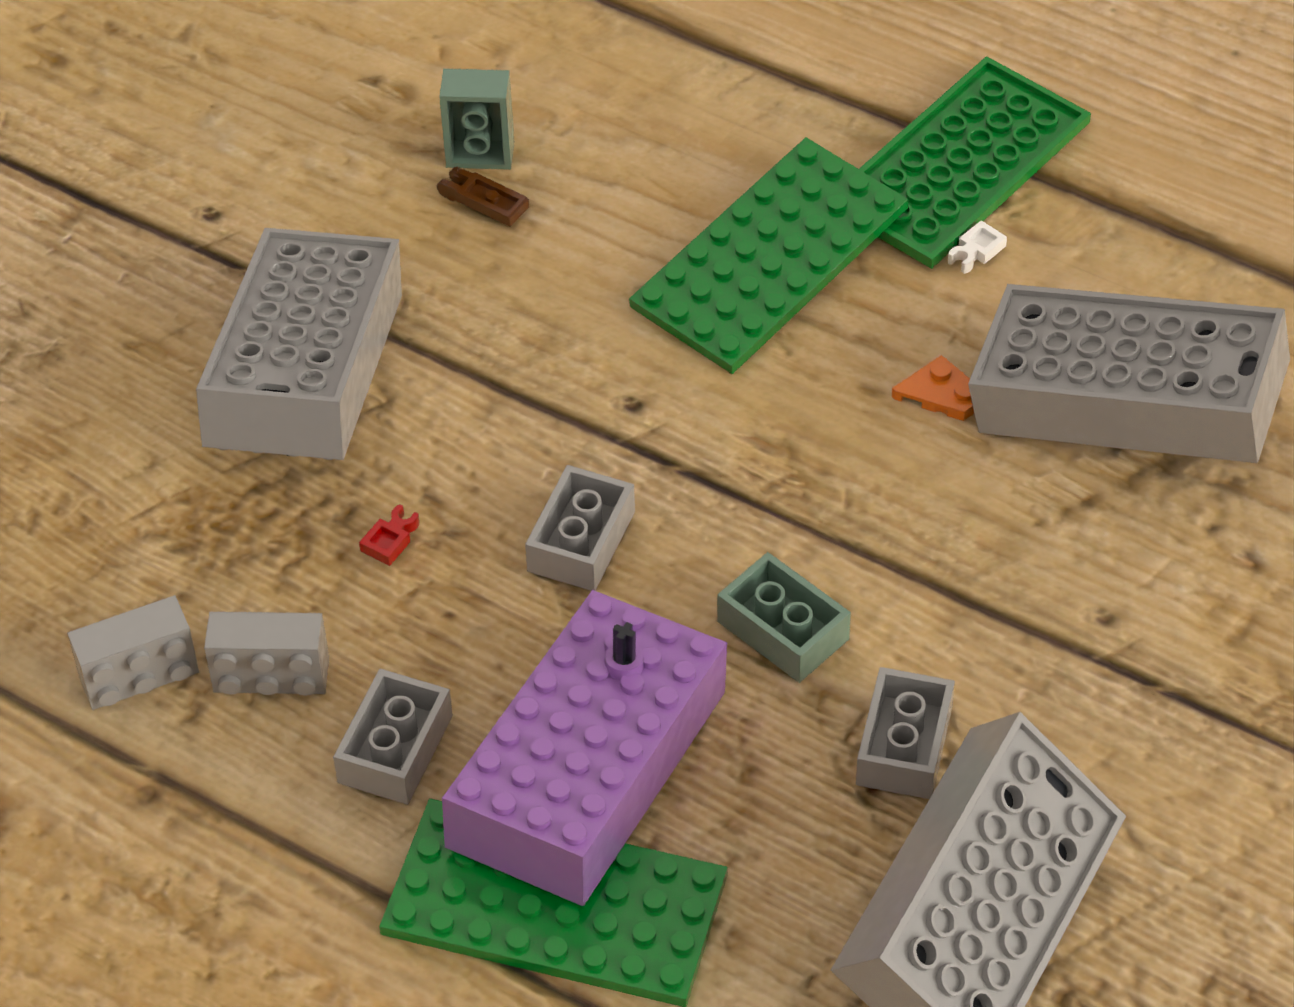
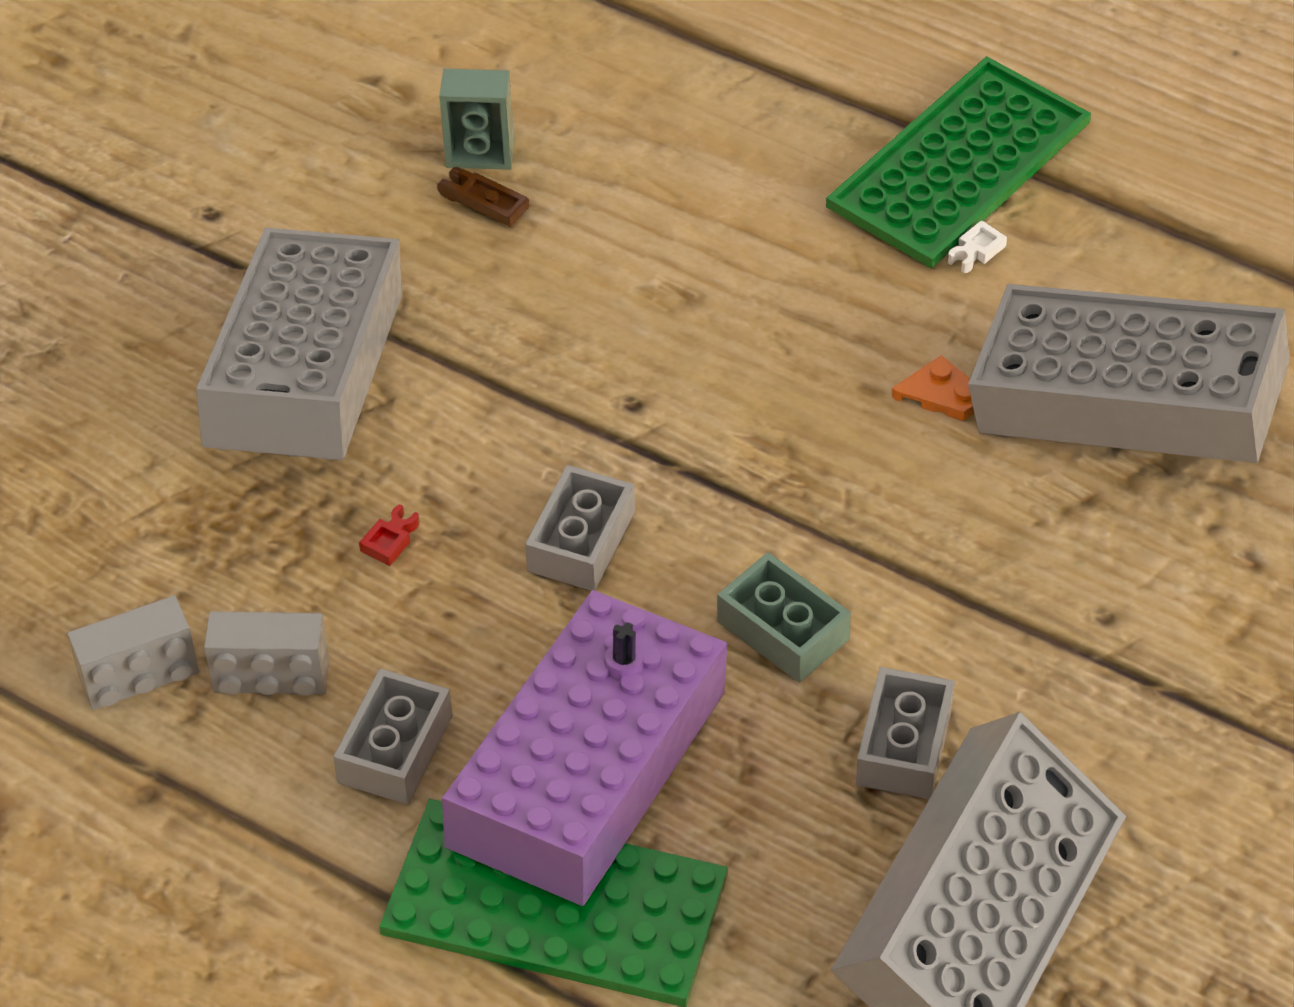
green plate [629,137,908,374] -> none

